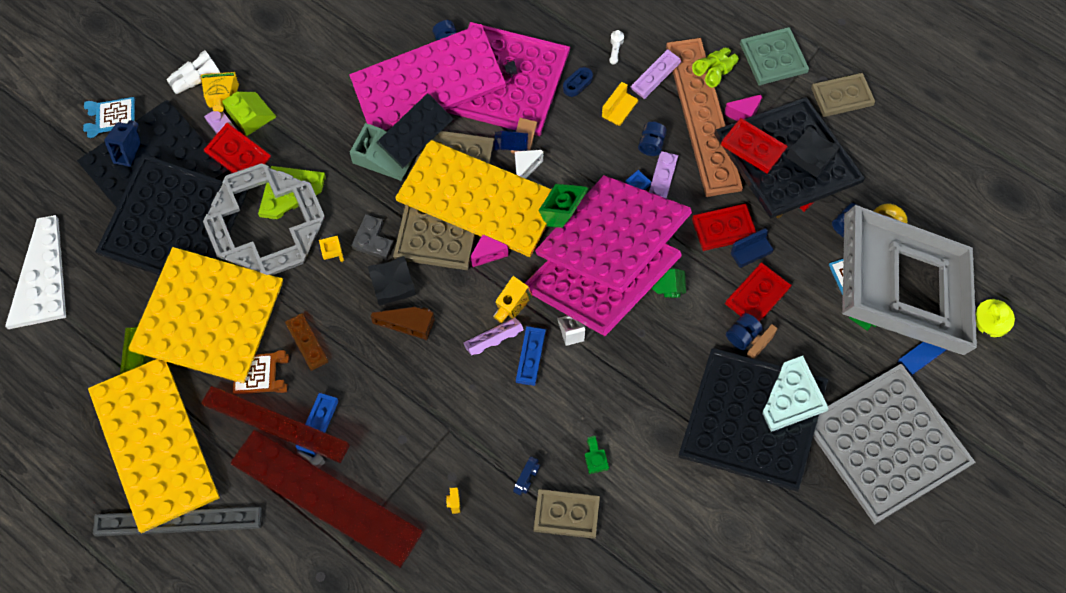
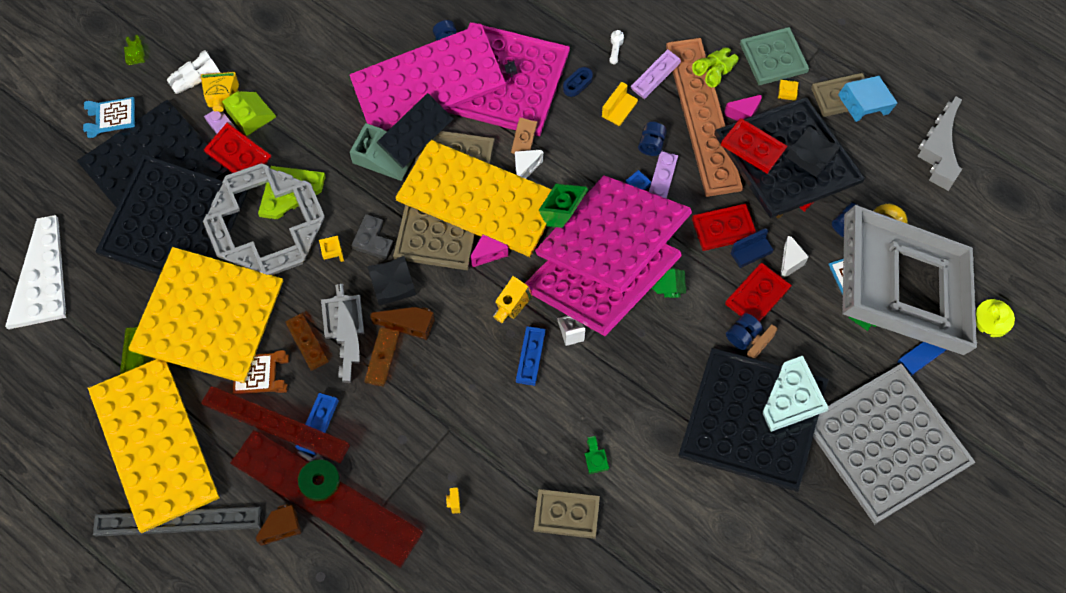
dark blue torso [104,120,140,167] -> none
lavender plate [463,318,523,355] -> none
clear blue slope [494,131,528,151] -> none
dark blue plate [513,456,540,496] -> none
none -> clear neon green plate [124,35,145,65]
none -> reddish brown slope [256,505,301,546]
none -> dark green tile [298,459,340,501]
none -> light grey plate [321,284,364,346]
none -> light grey slope [333,302,360,383]
none -> clear orange tile [364,327,400,387]
none -> yellow plate [778,80,798,101]
none -> white slope [780,236,808,278]
none -> dark azure panel [838,76,897,122]
none -> light grey arch [918,97,962,191]

